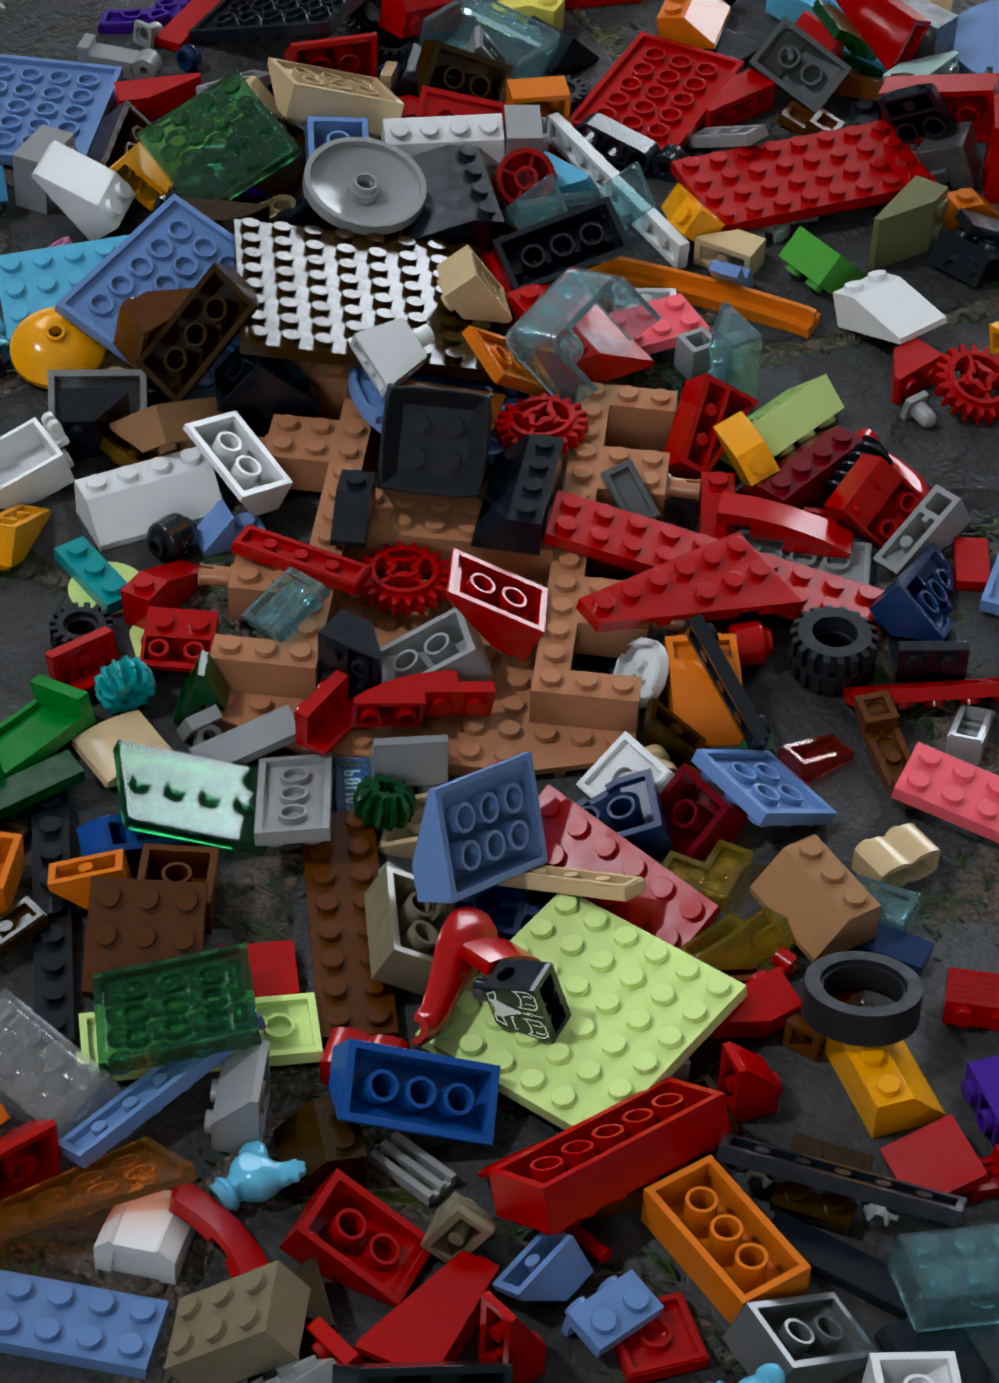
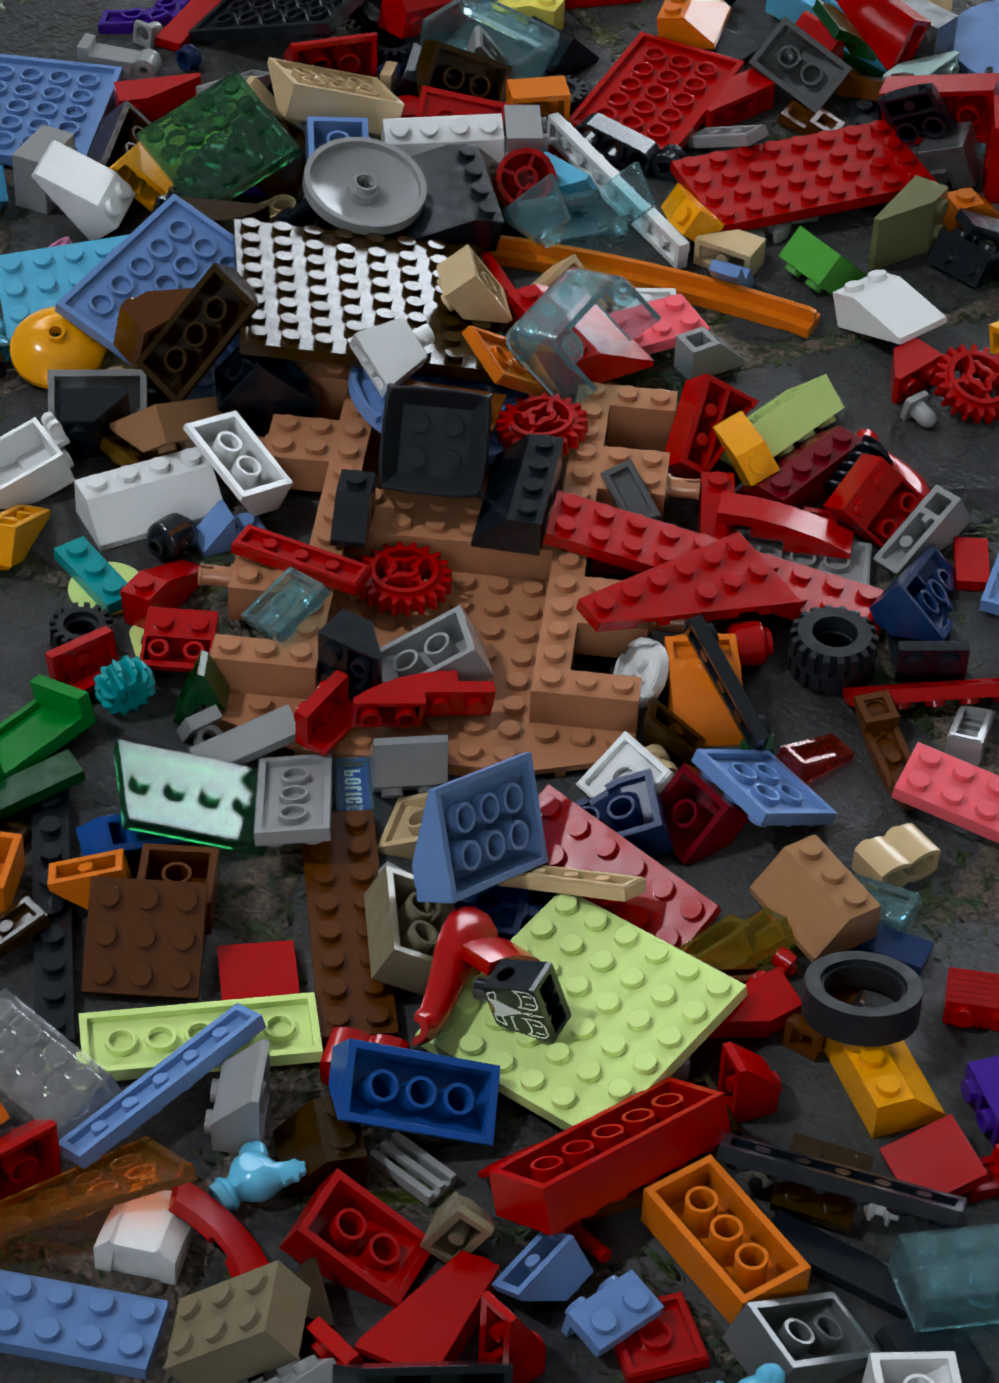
tan slope [71,710,174,788] -> none
clear green plate [92,942,262,1077] -> none
dark green gear [353,773,416,832] -> none
red slope [445,548,548,661] -> none
black slope [492,196,633,291] -> none
clear yellow plate [661,839,754,910] -> none
clear light blue slope [707,302,763,416] -> none

